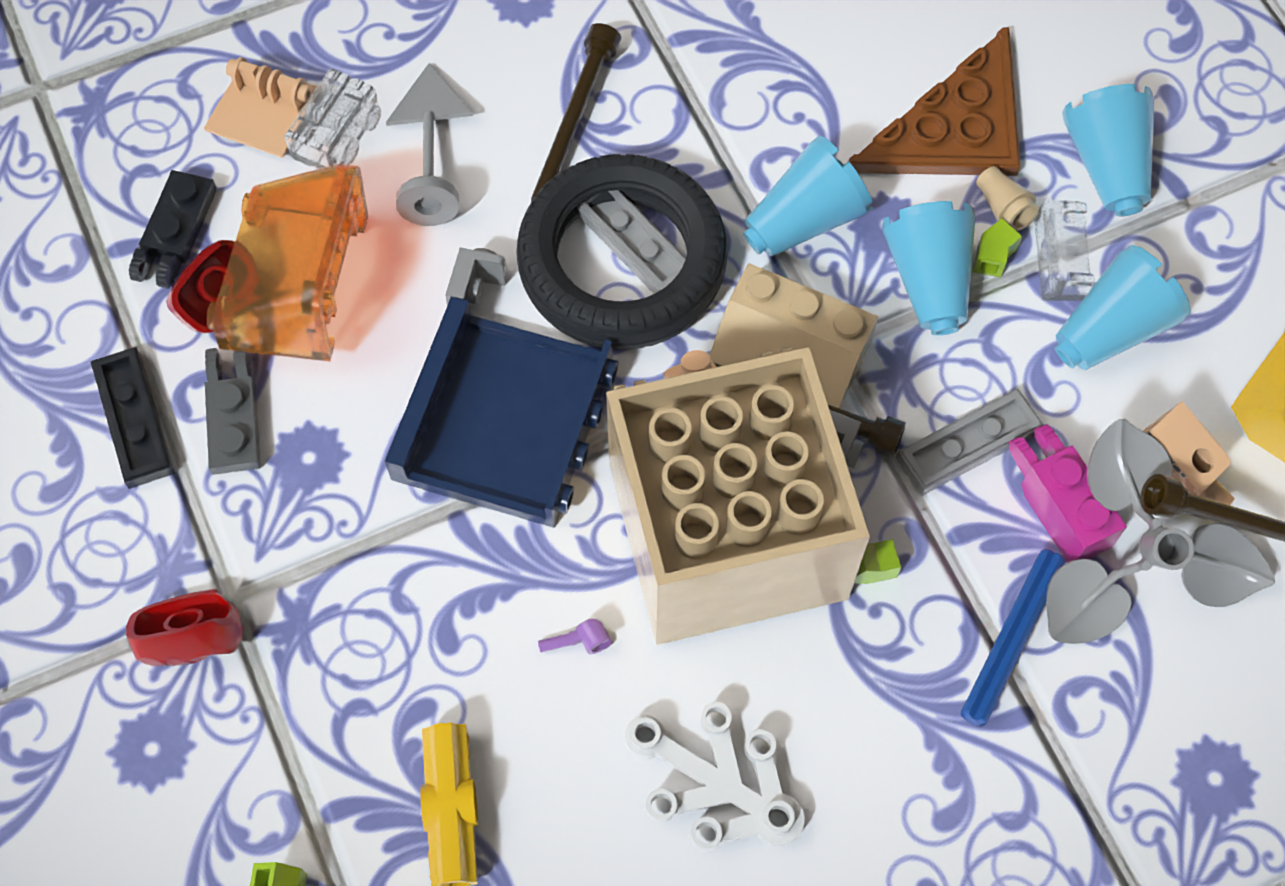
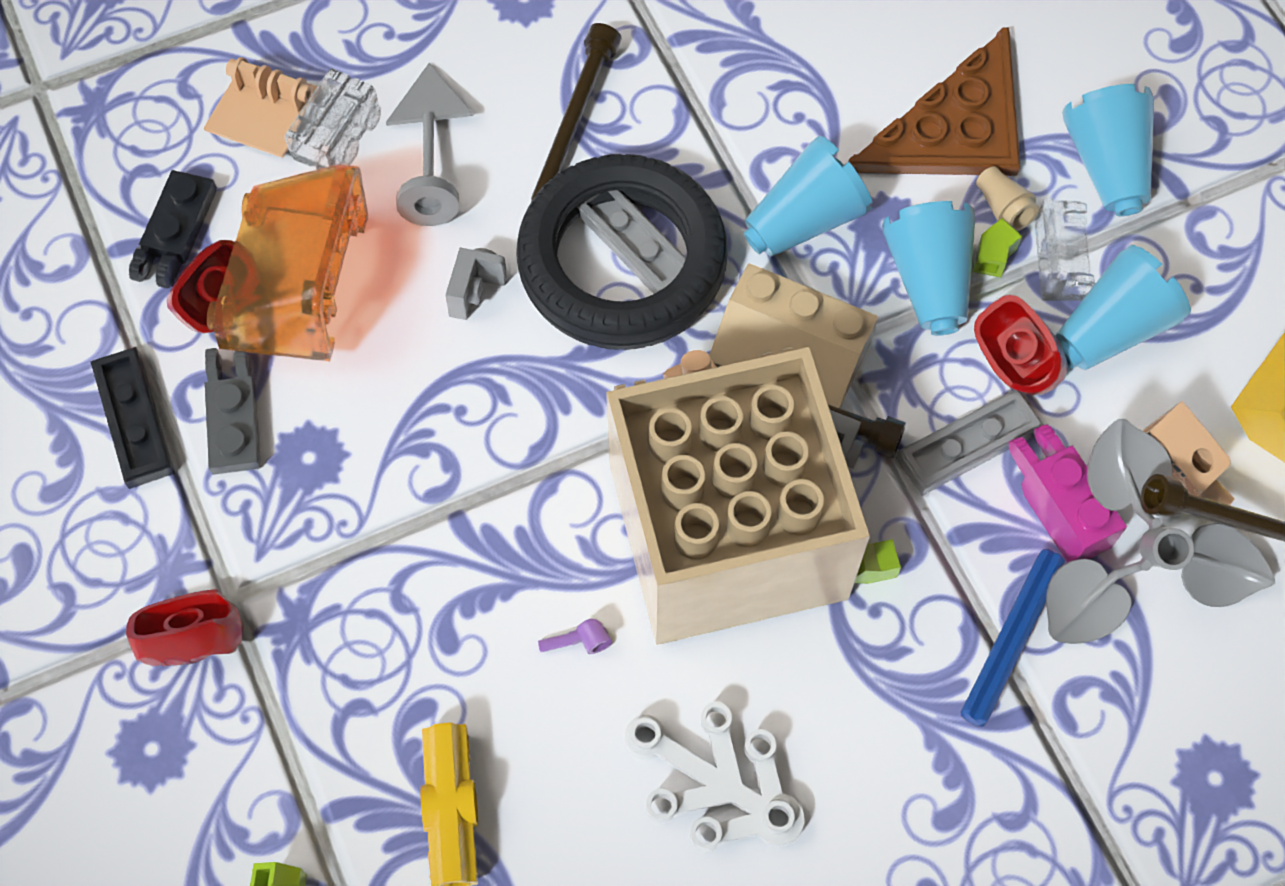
dark blue panel [384,297,619,528] -> none
none -> red piece [974,295,1068,395]

